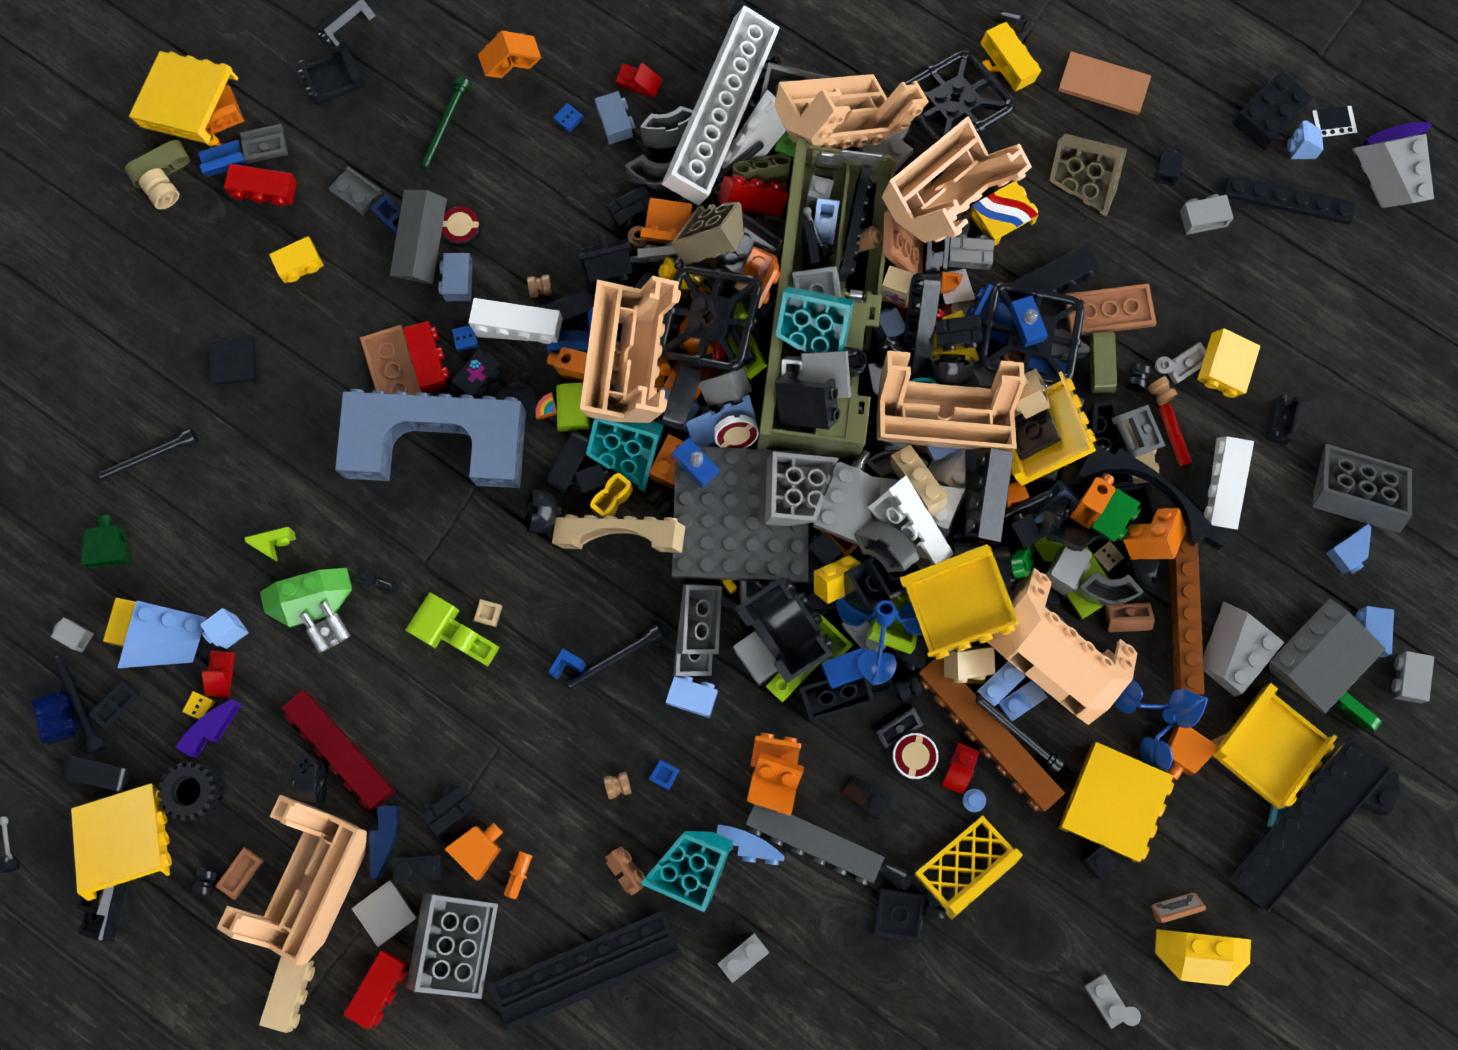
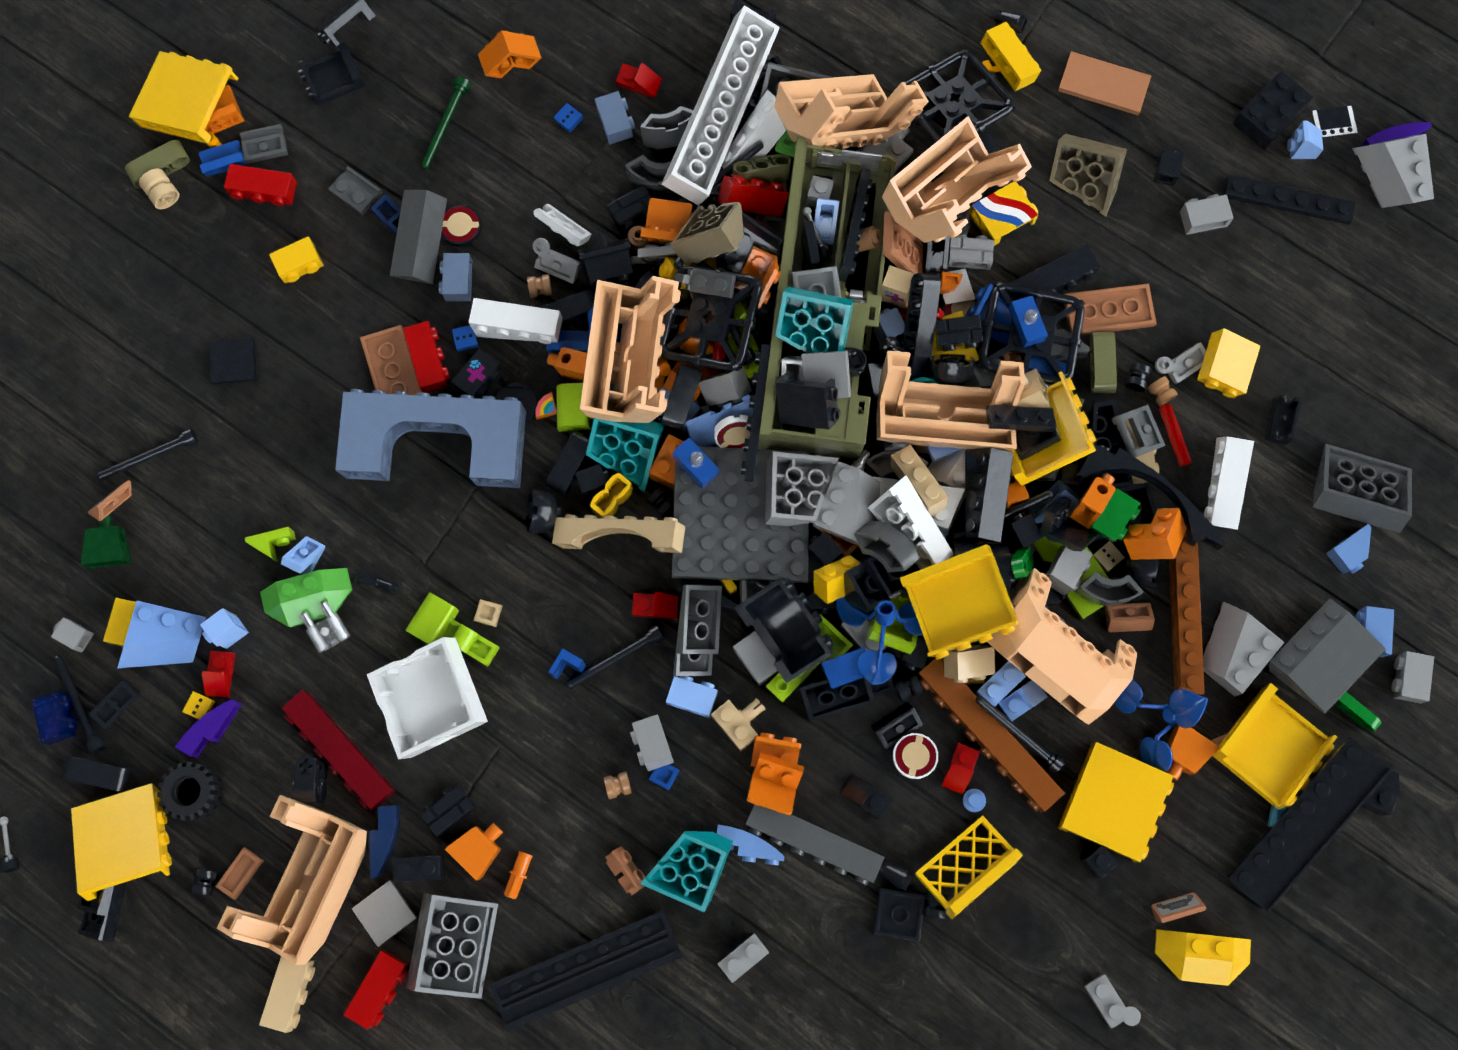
none -> nougat slope [88,480,132,521]
none -> light blue slope [281,536,325,574]
none -> white tile [367,637,488,759]
none -> light grey hinge [533,238,581,284]
none -> white hinge [534,204,591,246]
none -> light grey brick [630,714,674,771]
none -> red slope [632,592,679,619]
none -> dark grey hinge [674,269,736,298]
none -> tan brick [711,698,766,752]
none -> black plate [740,344,771,482]
none -> black plate [986,405,1057,432]

